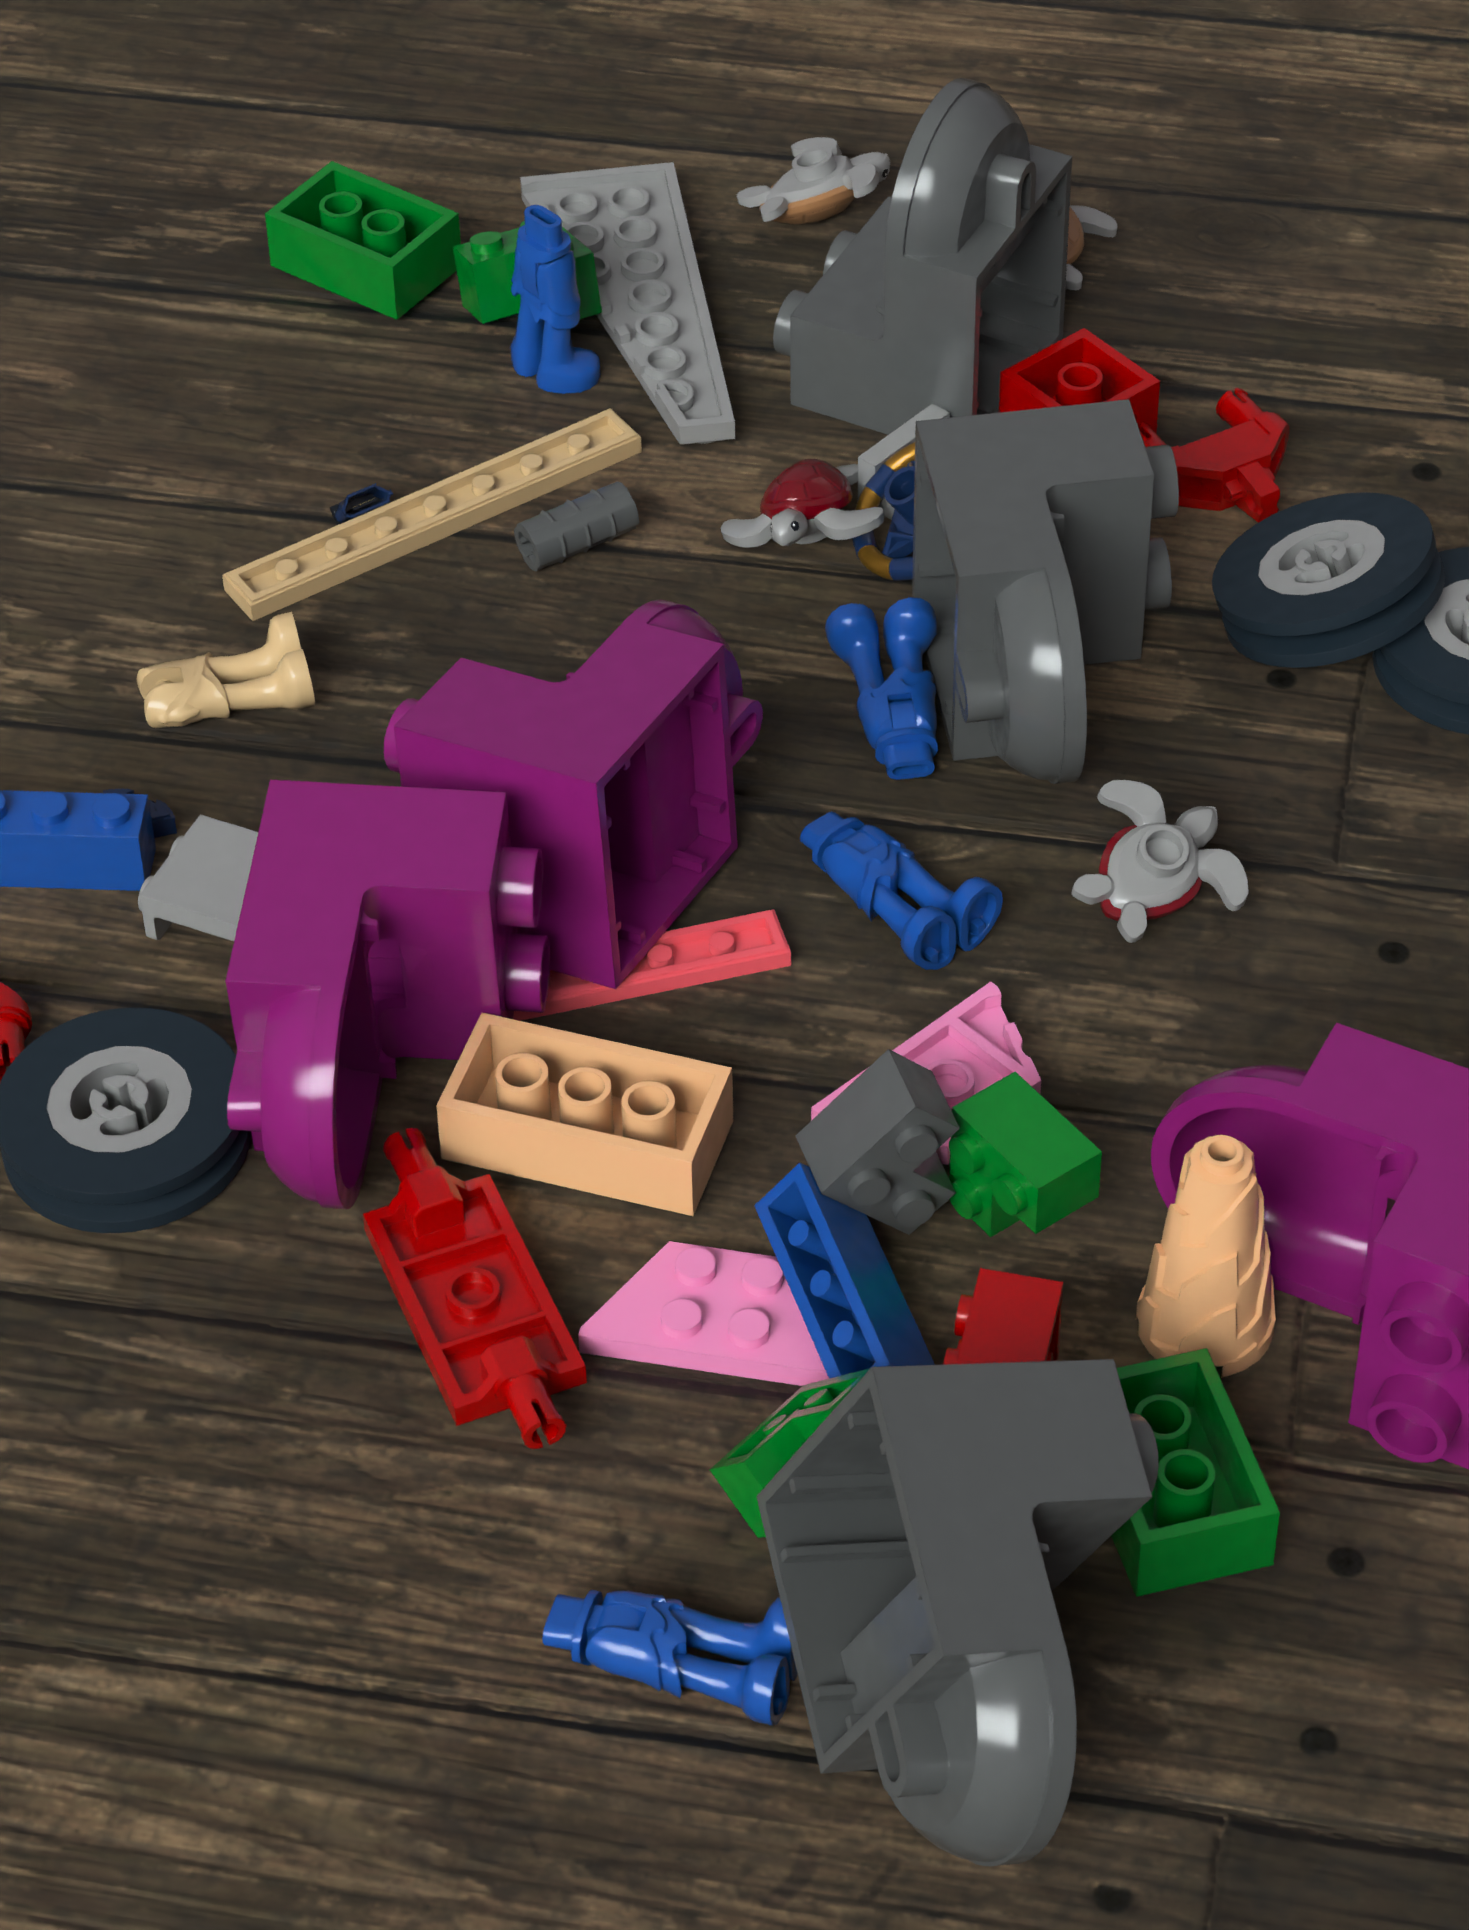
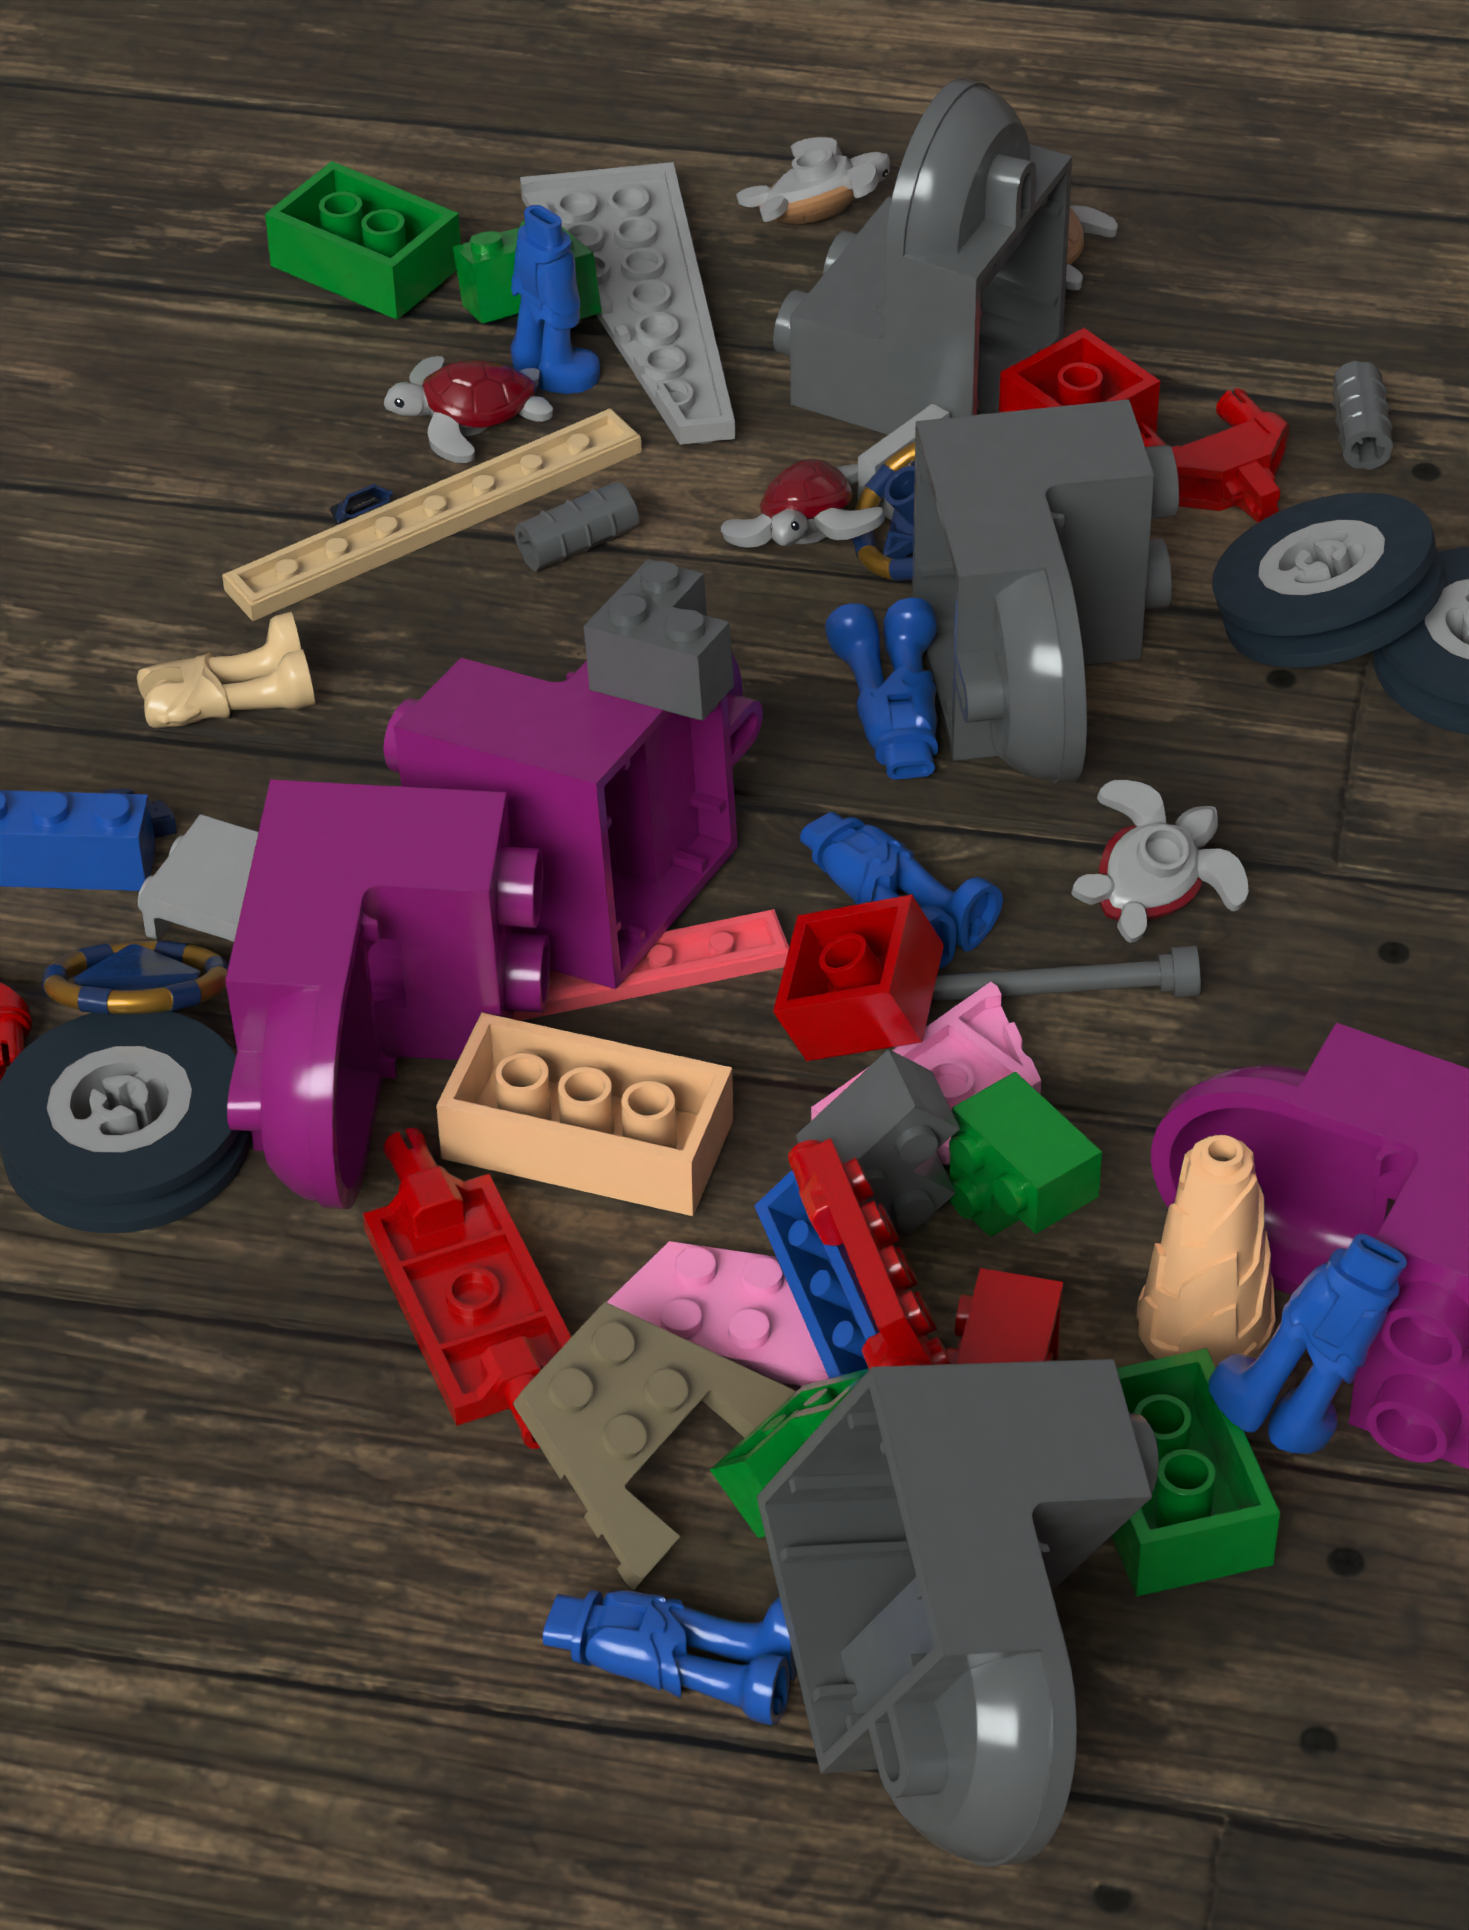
none -> piece [42,940,229,1015]
none -> animal [384,356,553,463]
none -> dark tan wing [513,1302,796,1590]
none -> dark grey brick [584,559,734,721]
none -> red brick [773,894,944,1061]
none -> red plate [788,1138,952,1370]
none -> dark grey piece [932,945,1201,1001]
none -> blue piece [1208,1234,1407,1454]
none -> dark grey axle [1332,361,1393,470]

